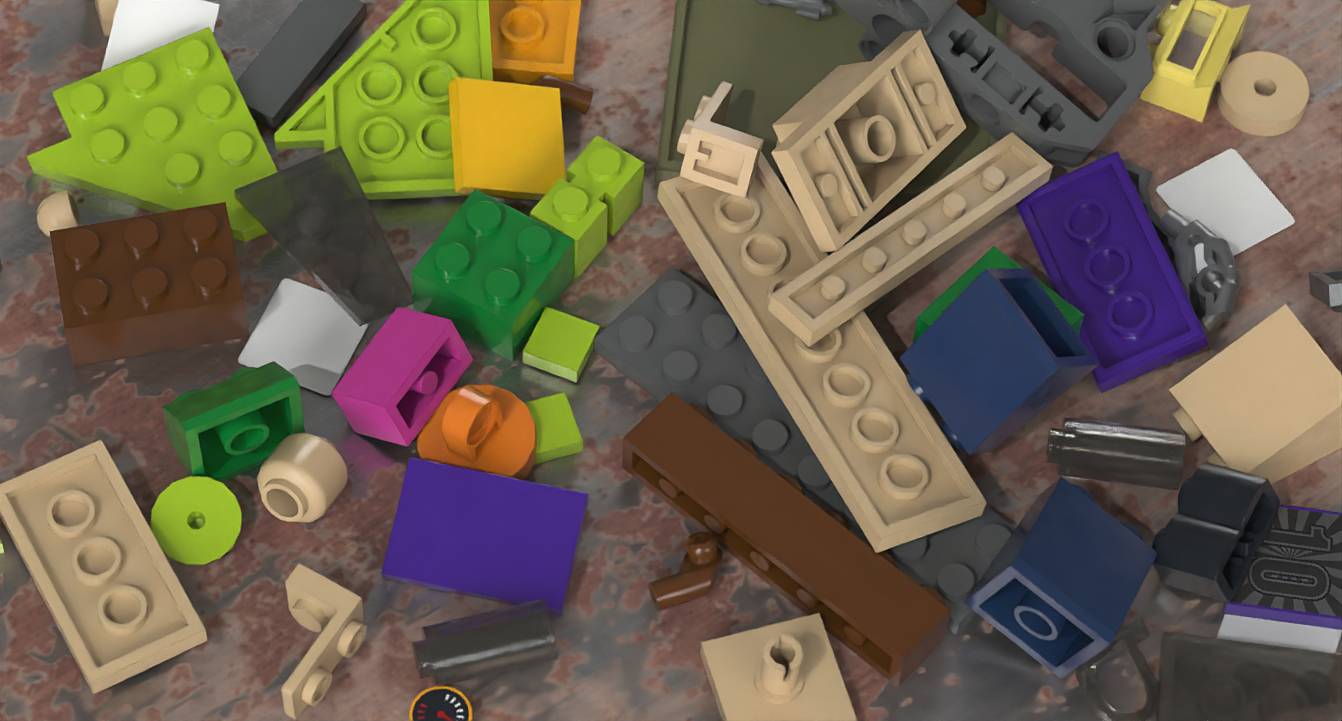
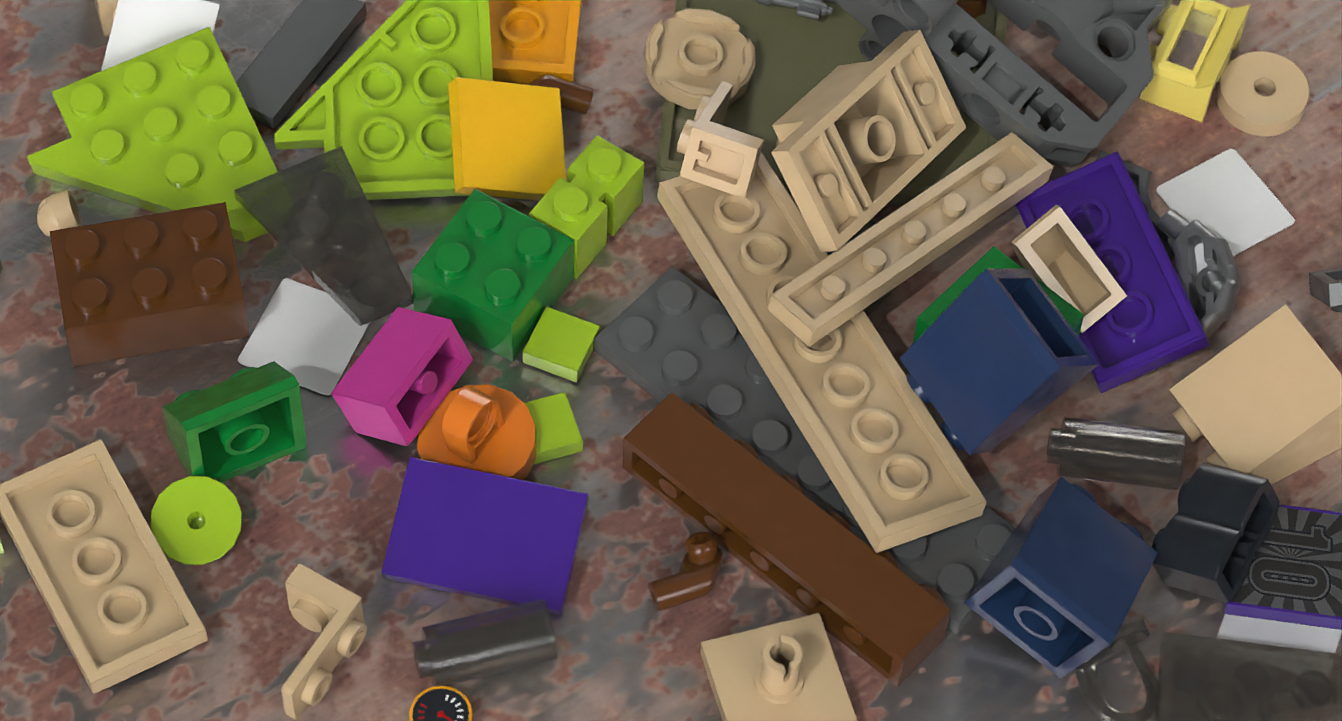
tan head [257,433,348,523] -> none
none -> tan tile [643,9,755,110]
none -> tan slope [1011,205,1127,333]

